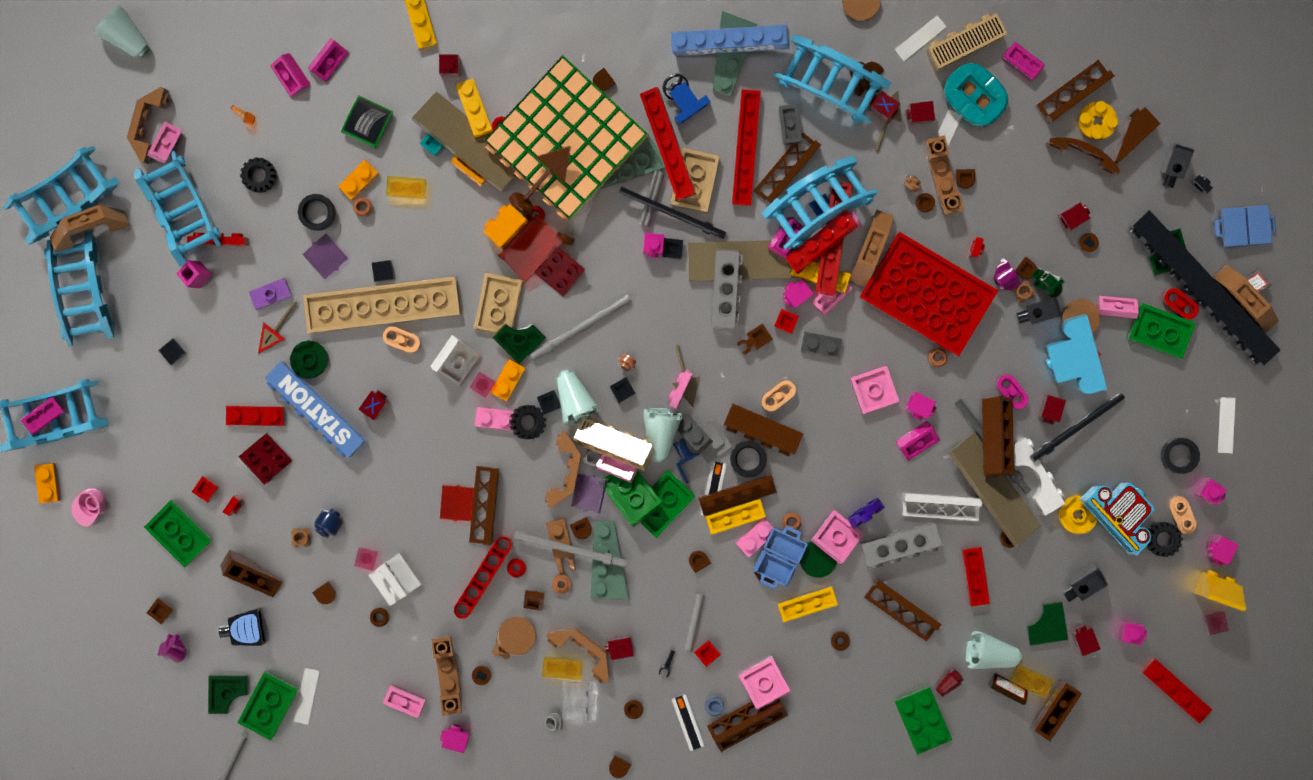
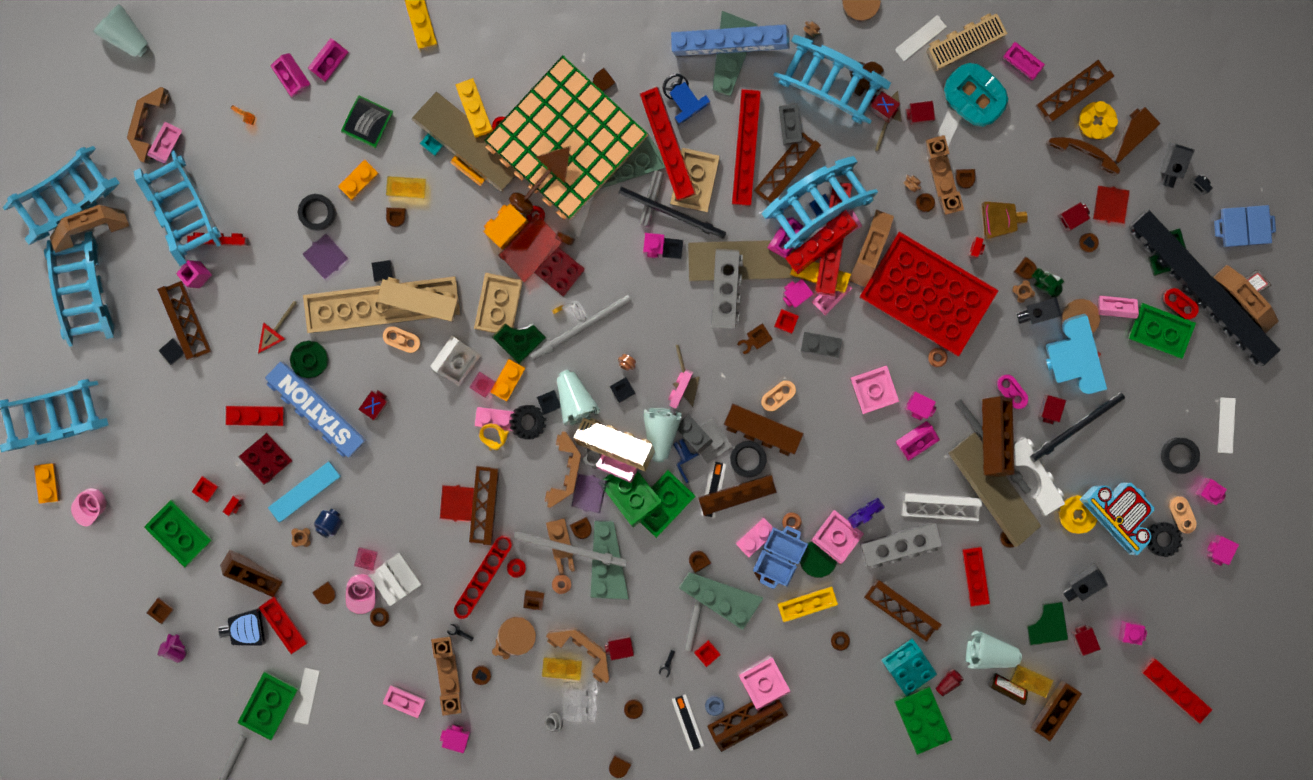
dark pink plate [20,397,64,436] -> none
dark green tile [208,675,248,714] -> none
black tyre [240,157,277,193] -> none
medium lavender plate [249,278,292,310] -> none
nougat plate [353,197,373,217] -> none
dark red brick [439,54,460,77] -> none
yellow plate [705,499,766,535] -> none
magenta piece [993,258,1021,291] -> none
yellow slope [1193,570,1246,612] -> none
clear pink plate [1204,611,1229,635] -> none
none -> reddish brown fence [157,281,212,360]
none -> red plate [258,596,308,654]
none -> medium azure tile [268,461,341,523]
none -> bright pink cap [346,574,375,614]
none -> tan brick [377,277,459,322]
none -> reddish brown tile [386,207,406,227]
none -> black hand [447,624,474,642]
none -> yellow piece [479,423,509,451]
none -> clear piece [552,301,587,323]
none -> sand green wing [679,572,763,630]
none -> medium nougat plate [803,21,821,38]
none -> teal bracket [881,638,937,696]
none -> pearl gold torso [981,202,1028,240]
none -> clear red piece [1093,186,1130,224]

